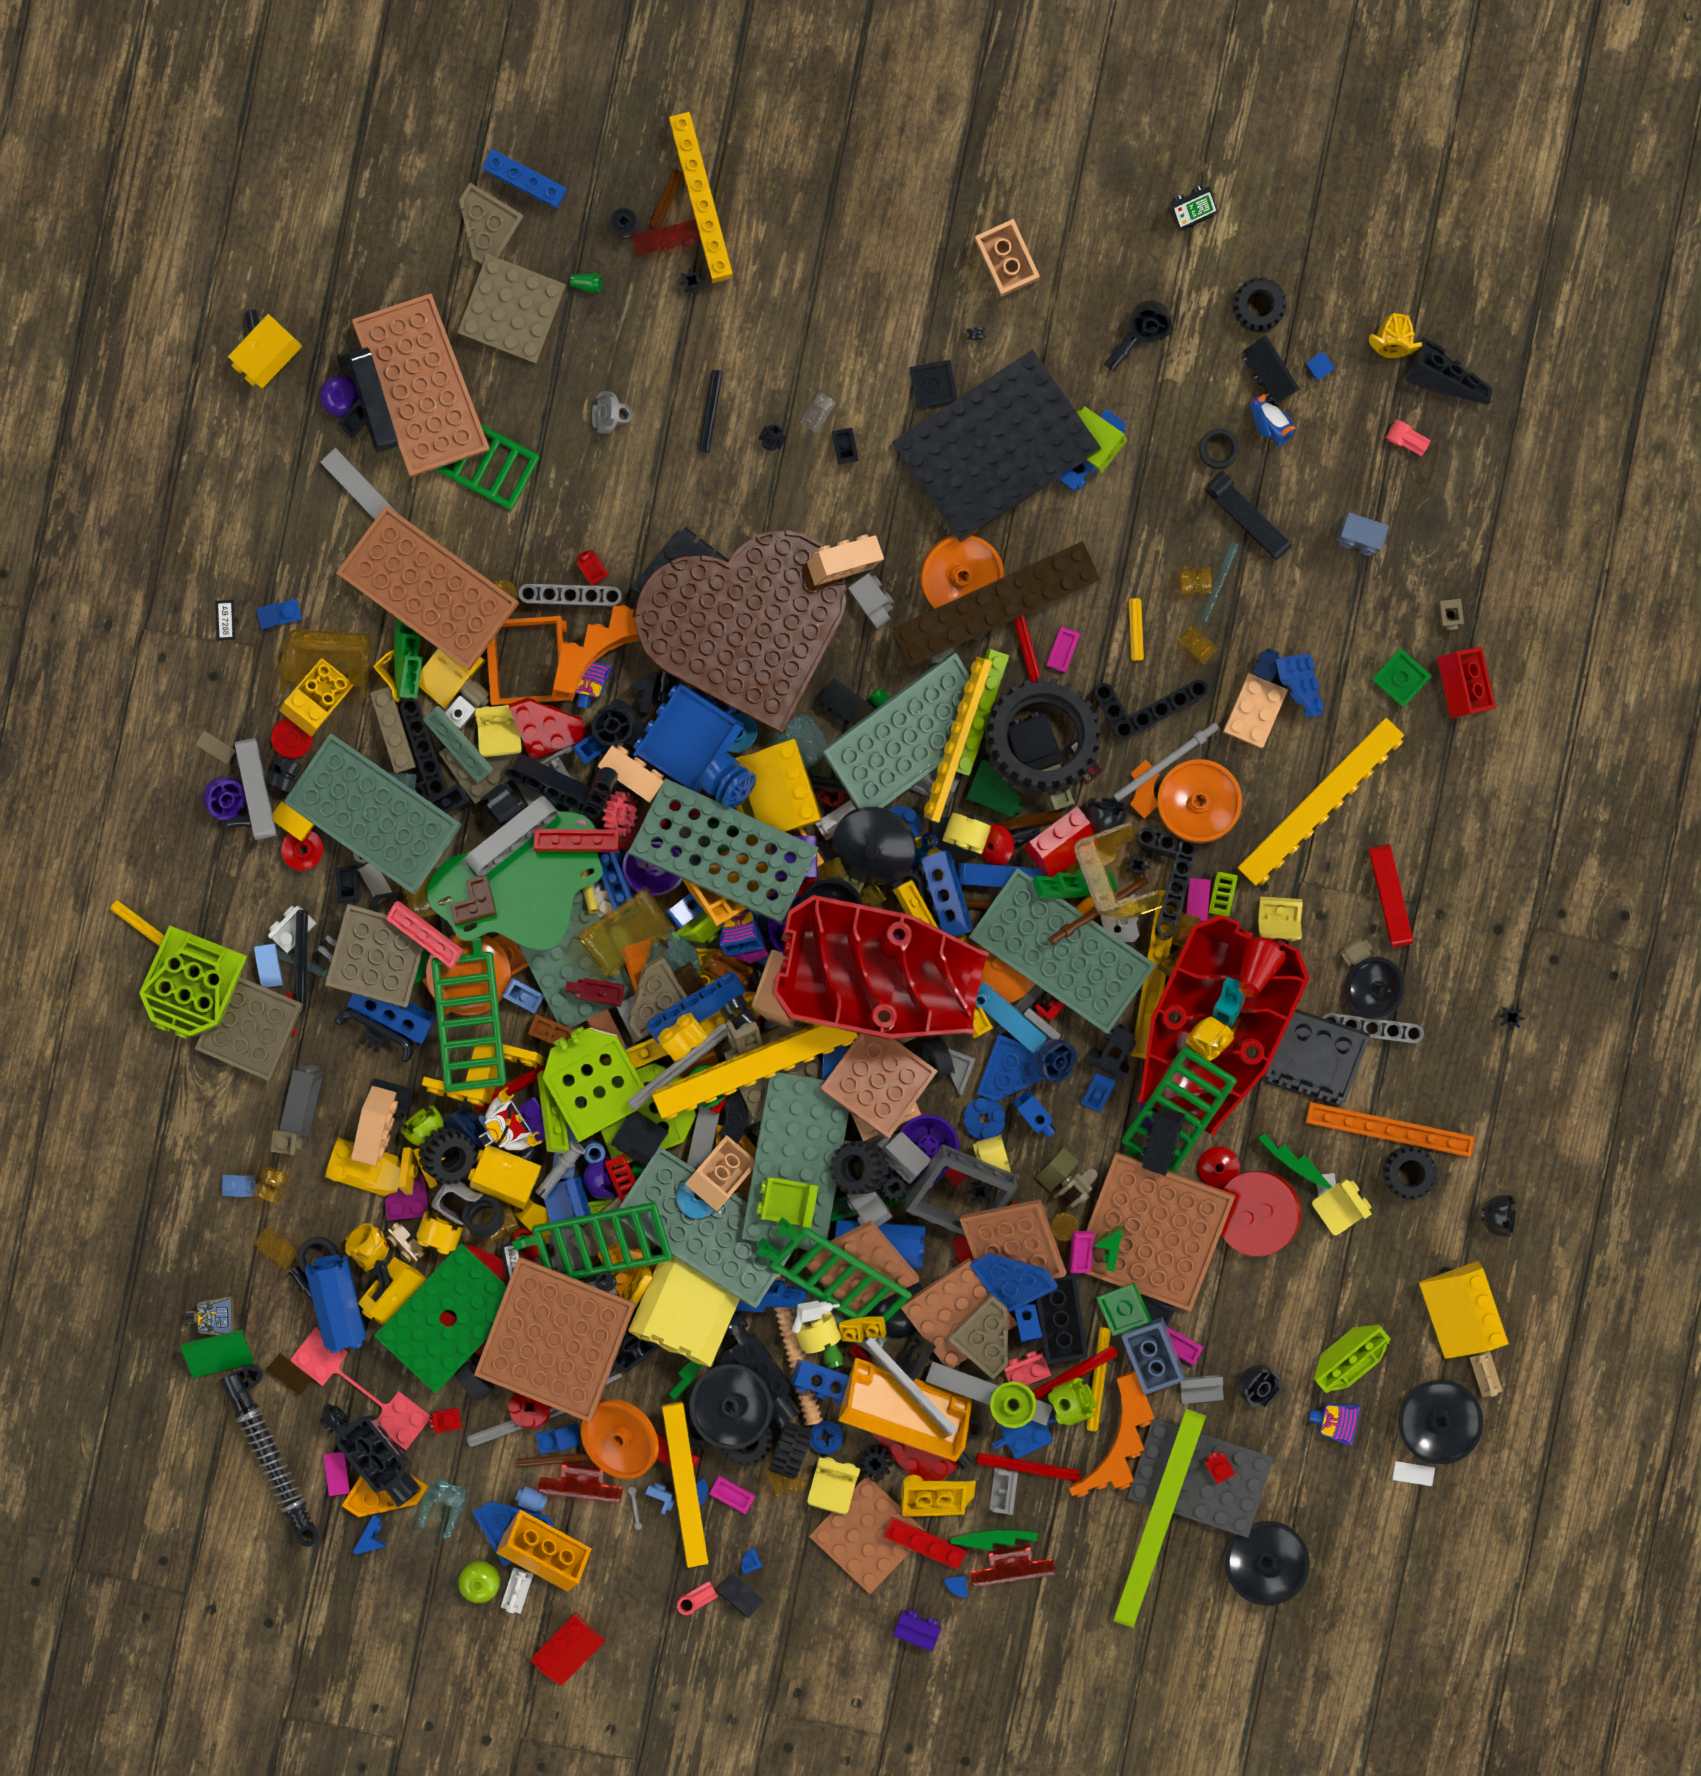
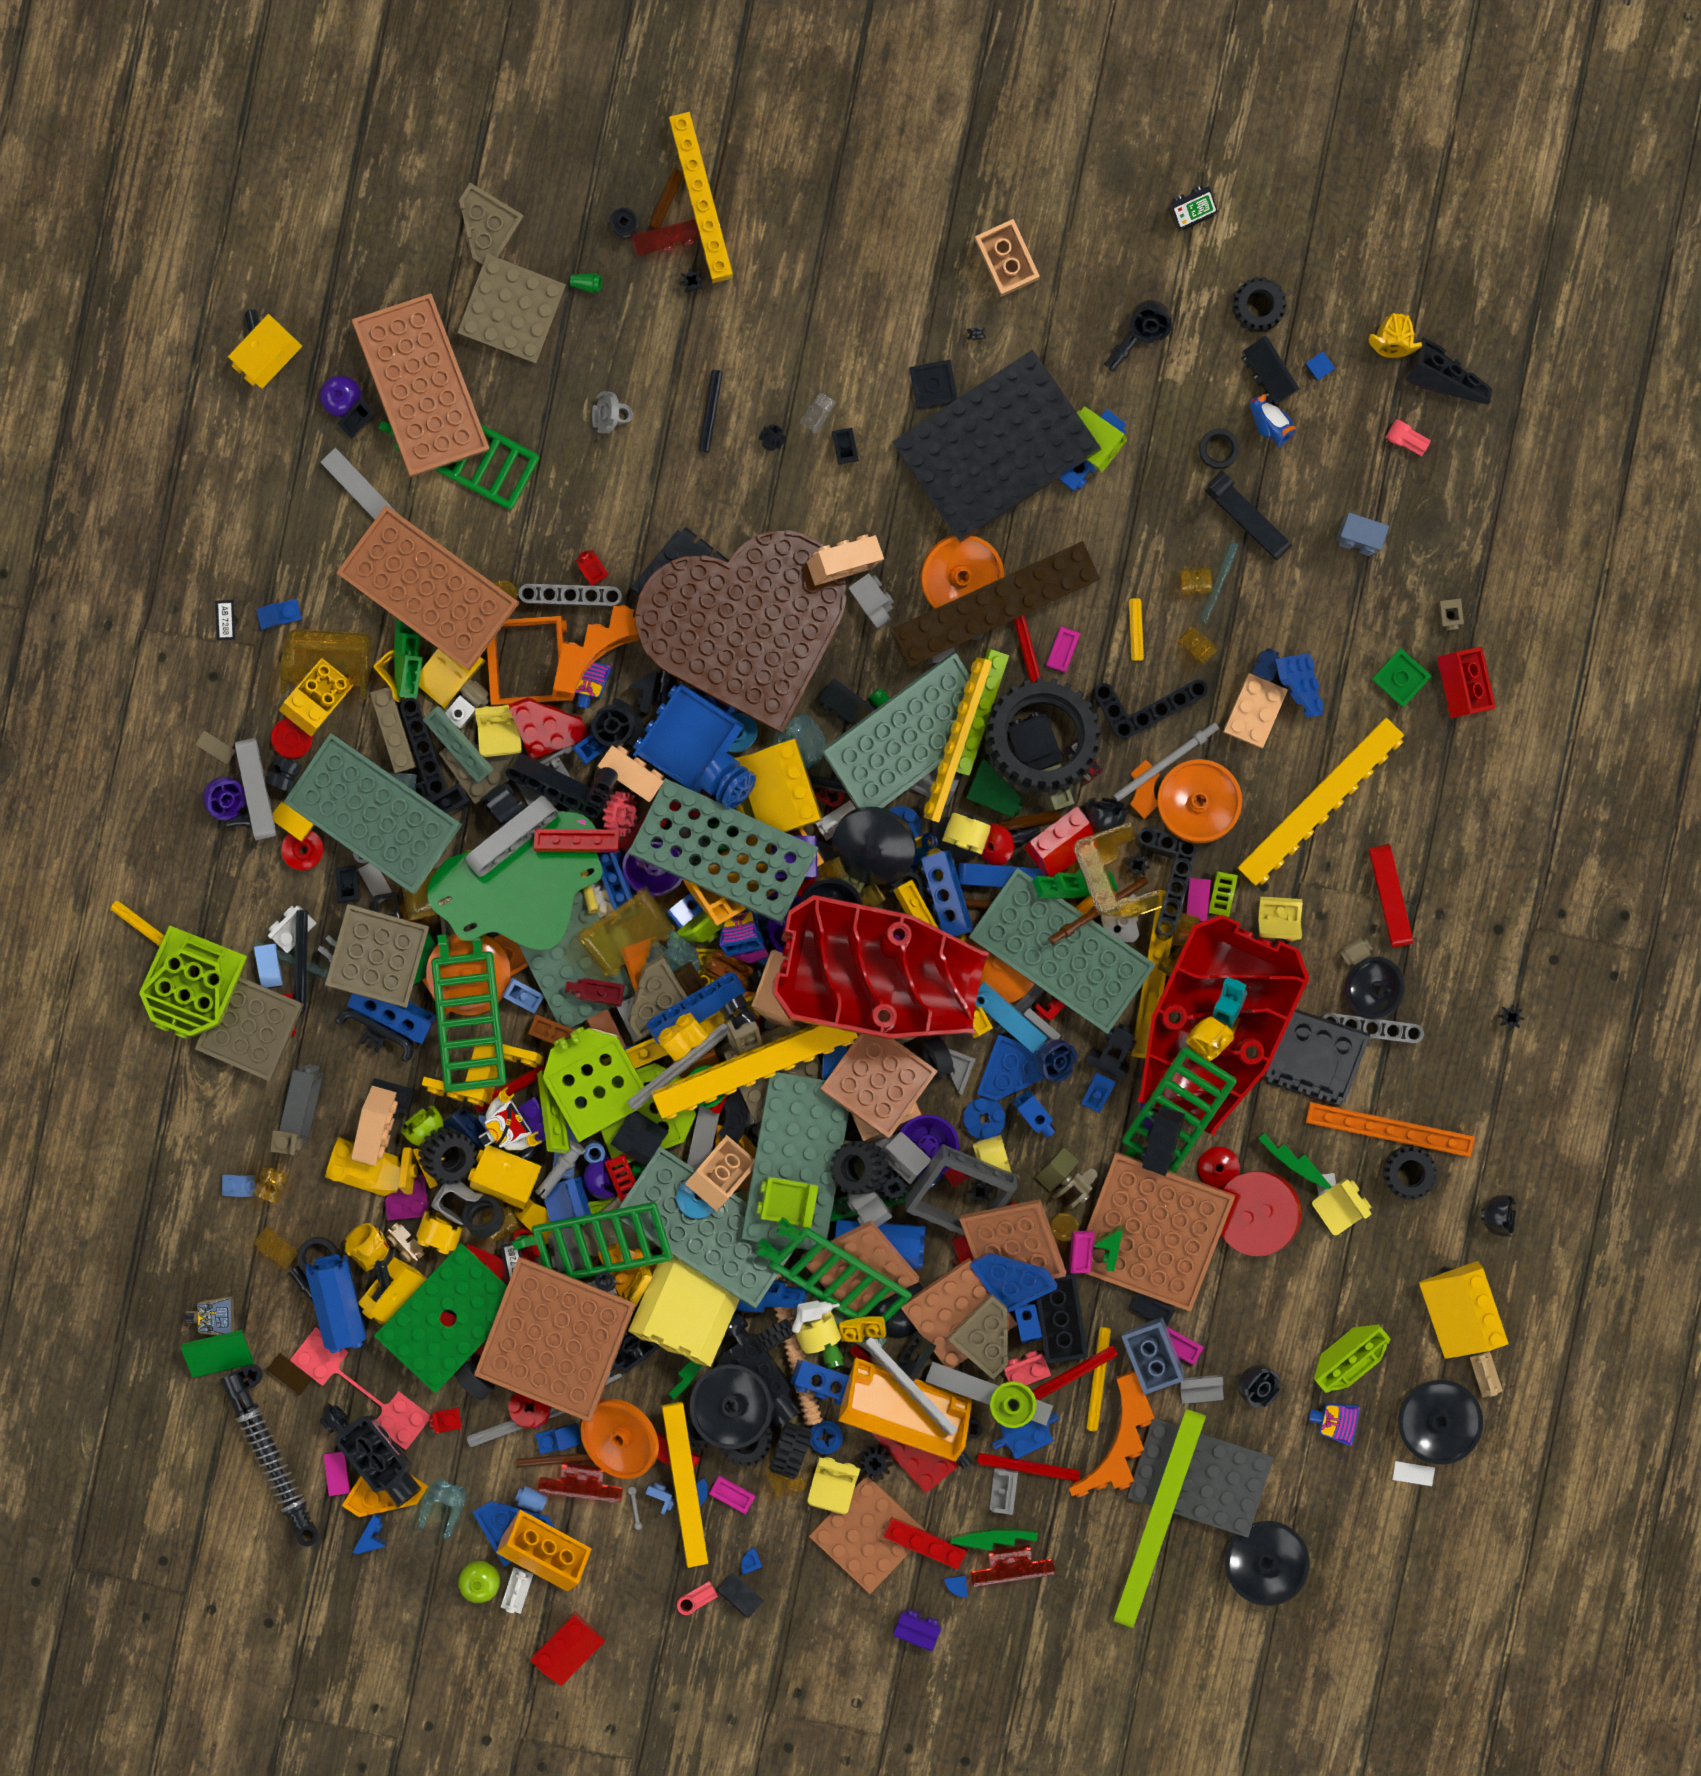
black beam [337,347,398,453] -> none
coral tile [386,901,464,968] -> none
reddish brown tile [450,875,497,926] -> none
blue brick [482,149,568,210] -> none
yellow slope [901,1475,976,1517] -> none
lime brick [1048,1378,1096,1426] -> none
green plate [1096,1282,1152,1336] -> none
red bracket [1204,1450,1236,1484] -> none
red cone [1239,937,1286,997] -> none
none -> black tyre [755,1319,795,1352]

